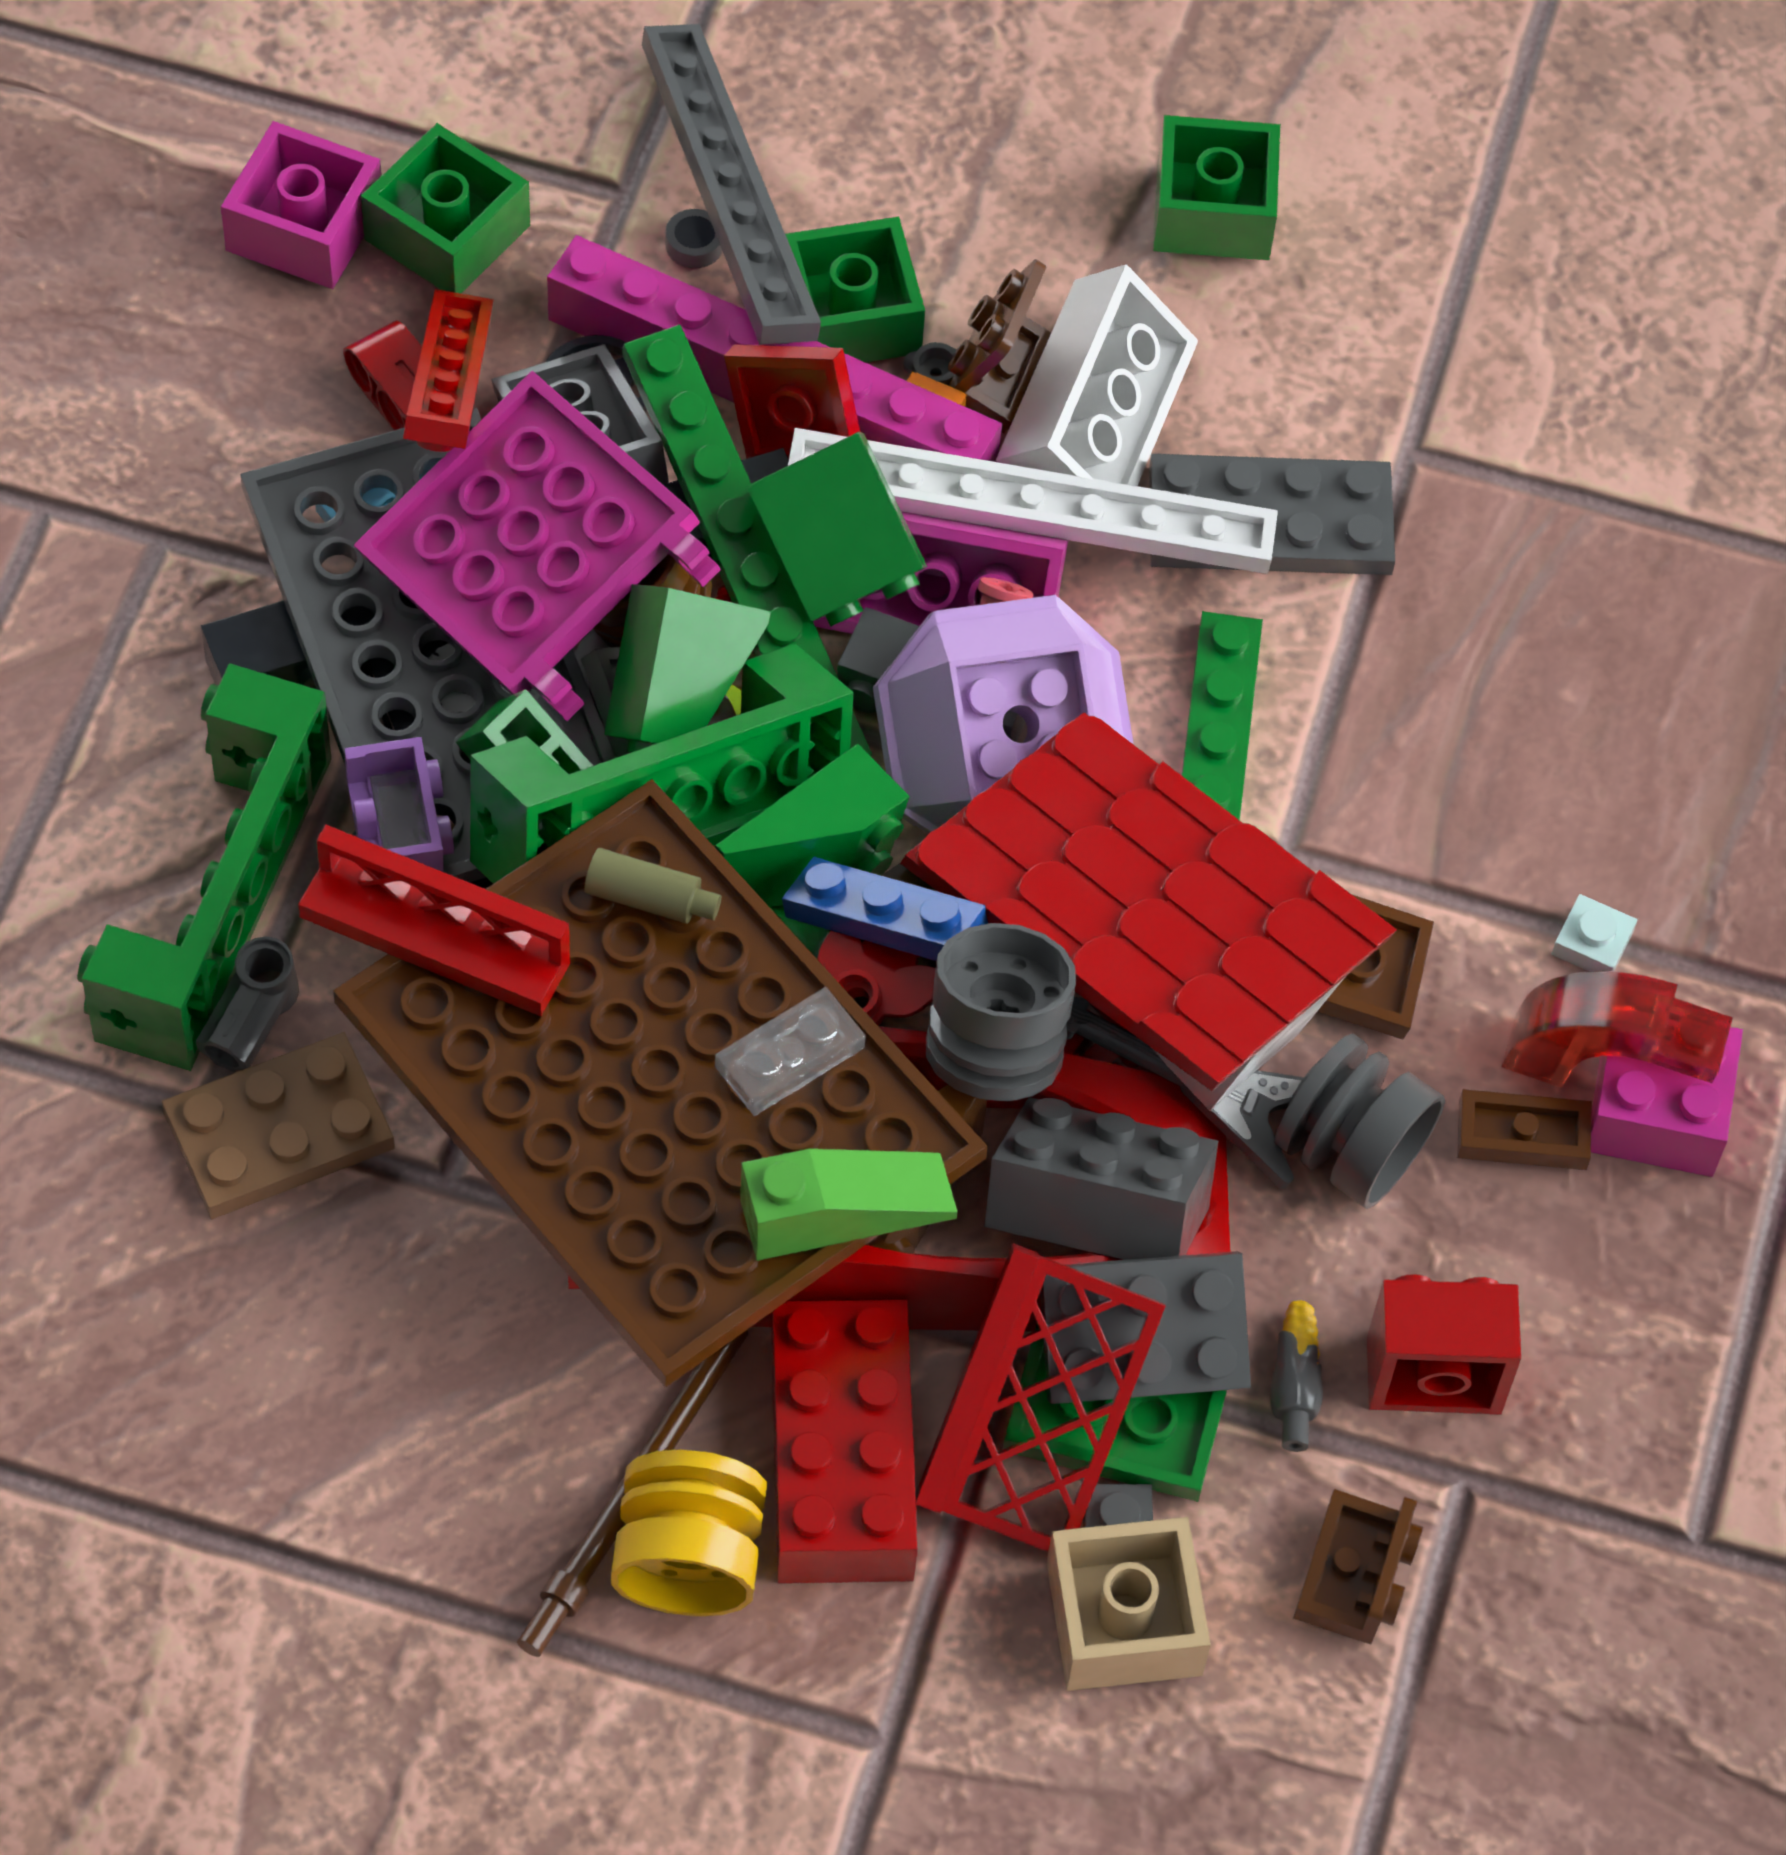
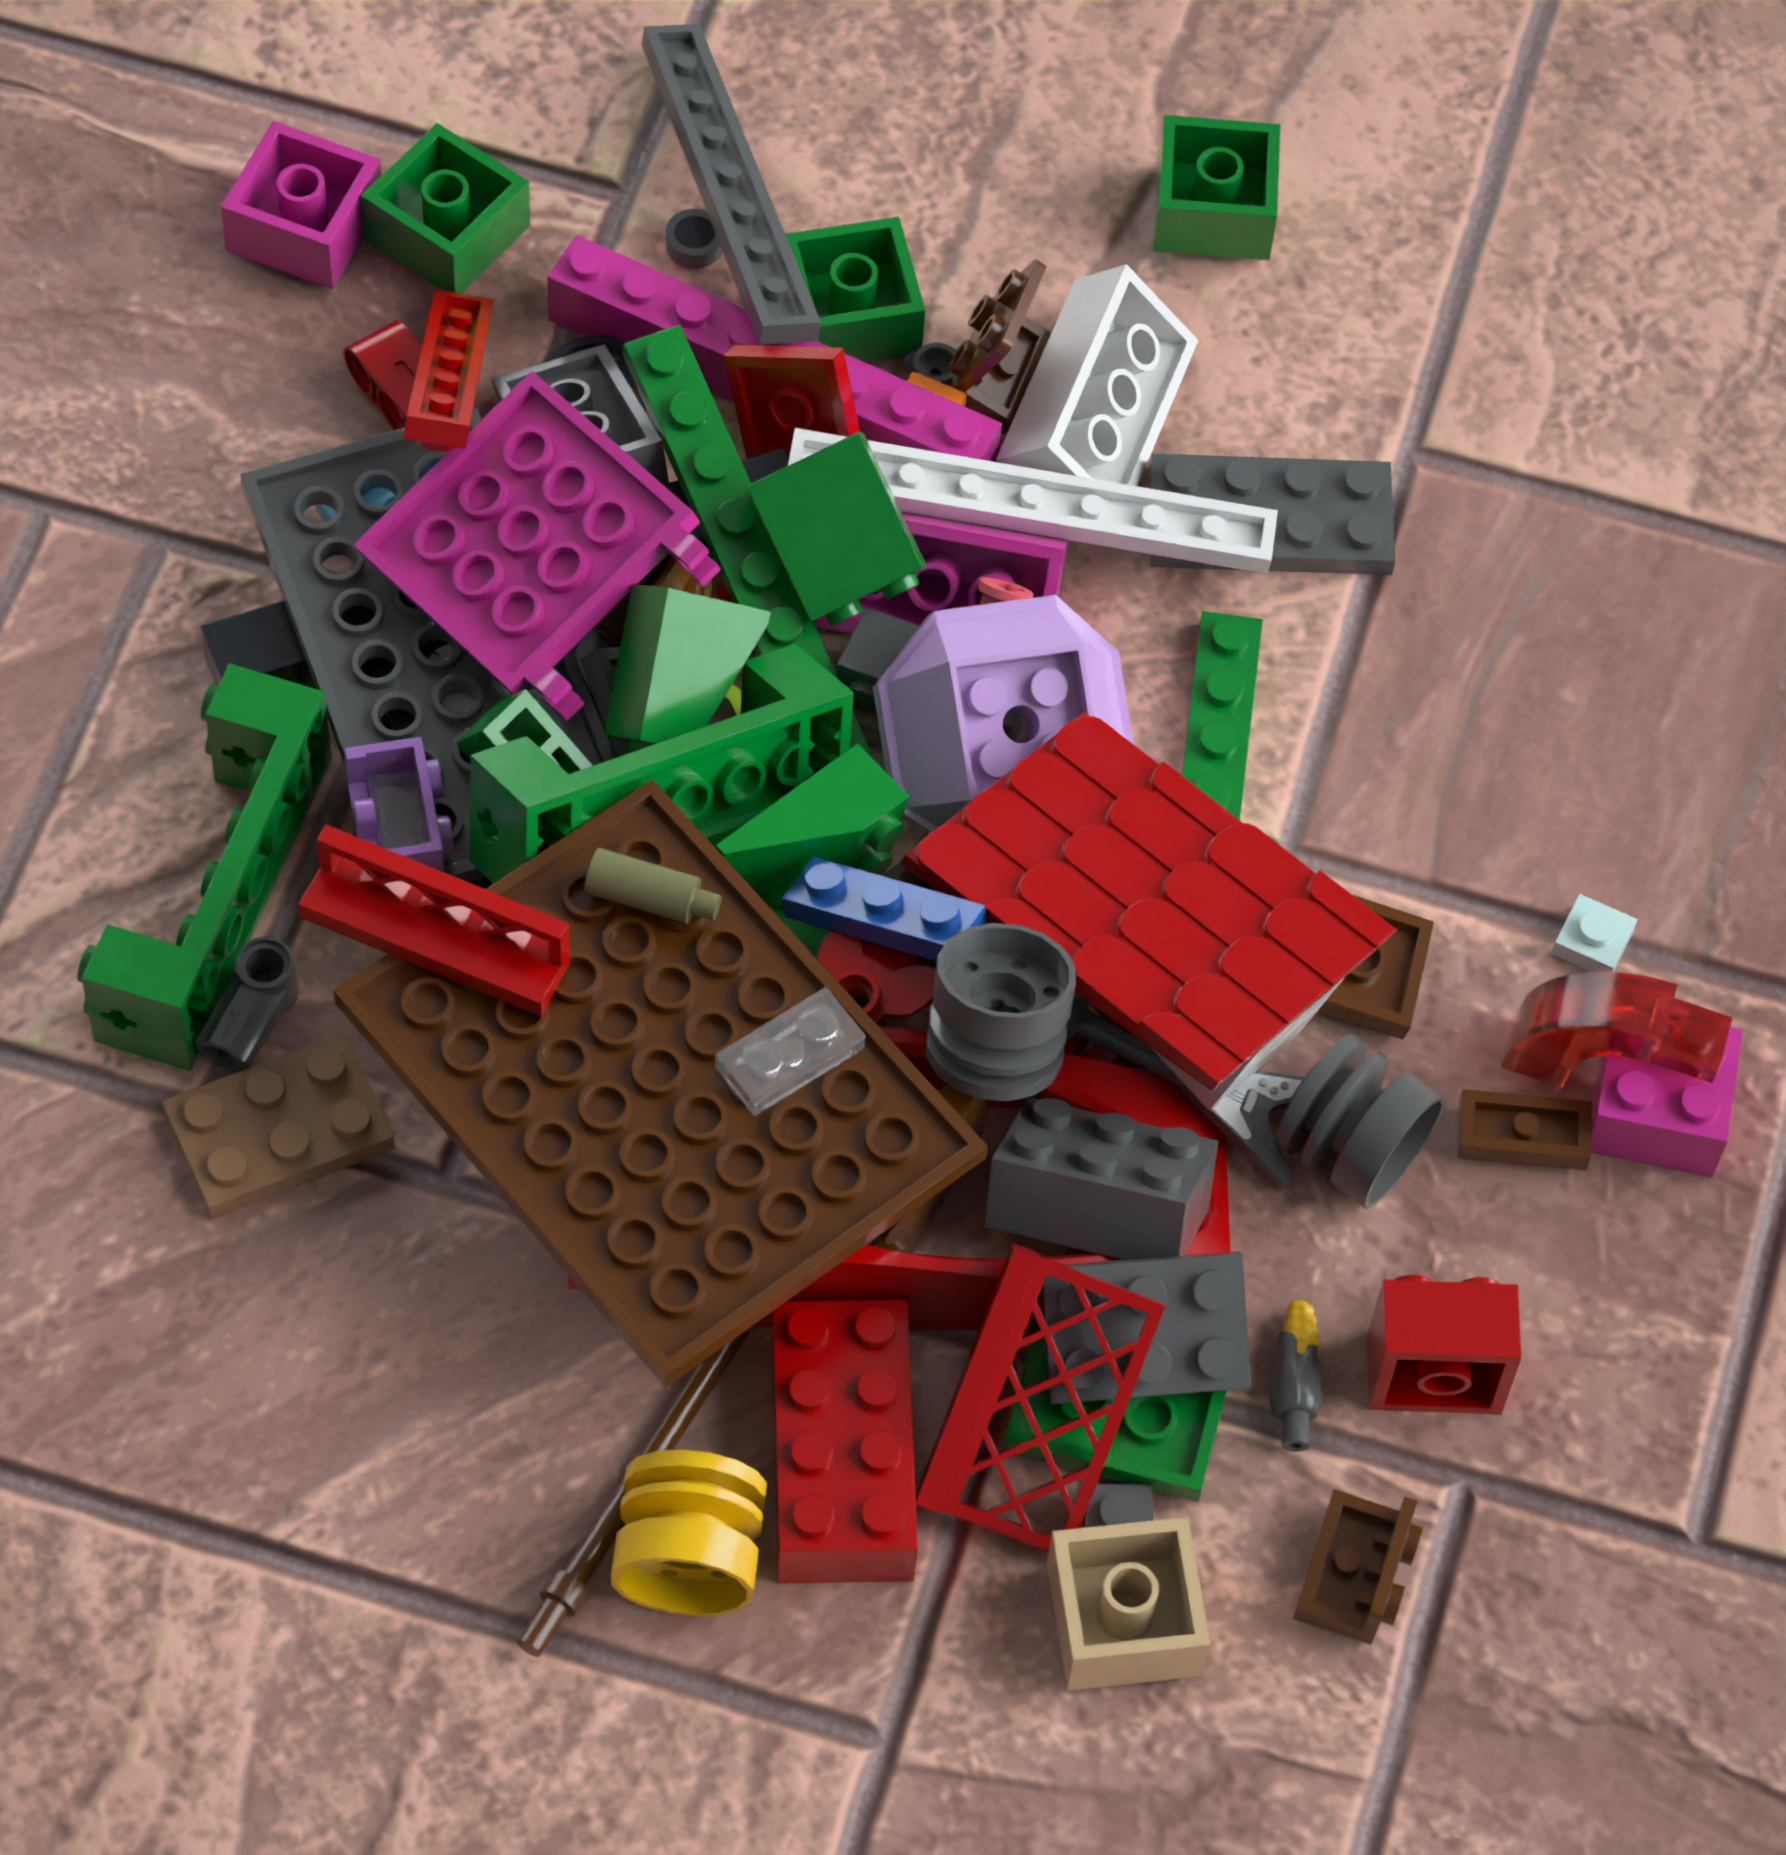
bright green slope [740,1149,958,1261] -> none

